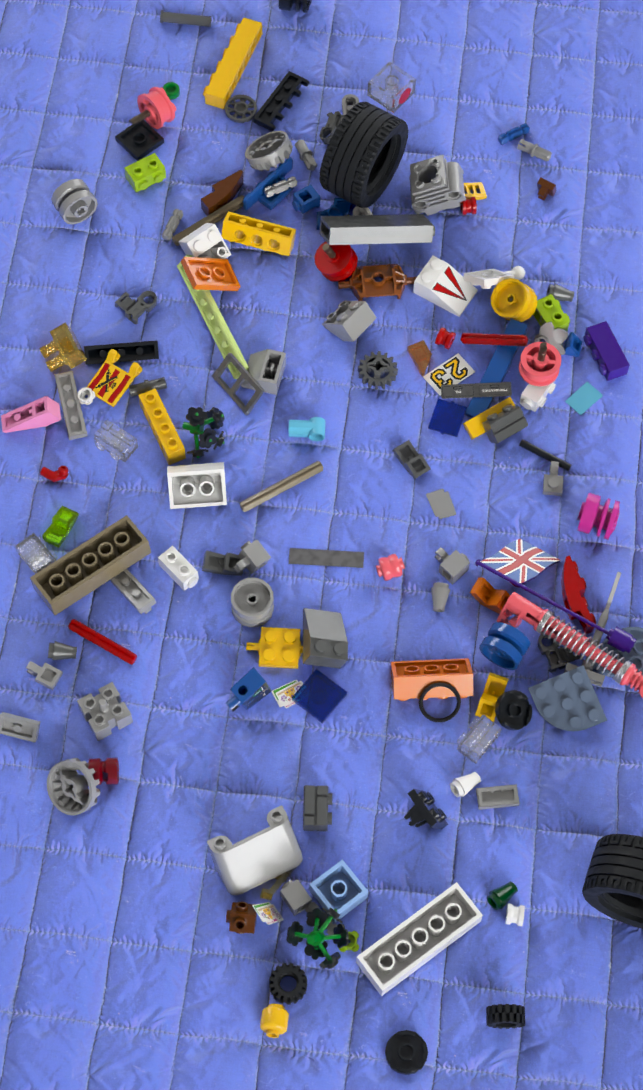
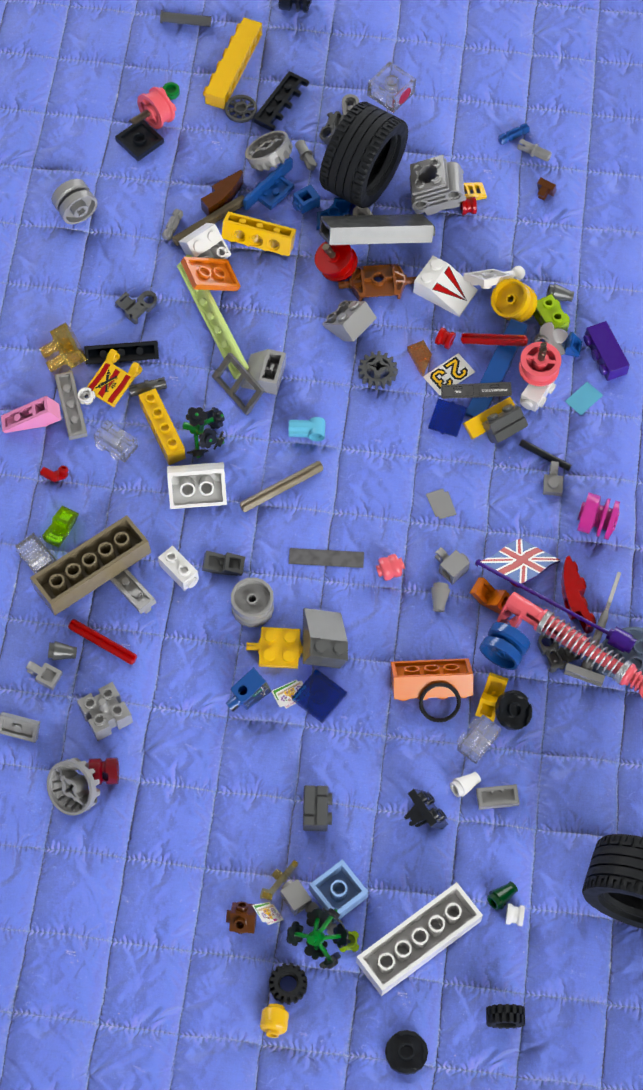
lime brick [124,153,166,192] -> none
windscreen [207,805,303,895] -> none
light grey brick [233,540,271,574] -> none
light grey axle [264,176,297,198] -> none
dark grey slope [392,440,431,479] -> none
sand blue plate [528,665,607,731] -> none

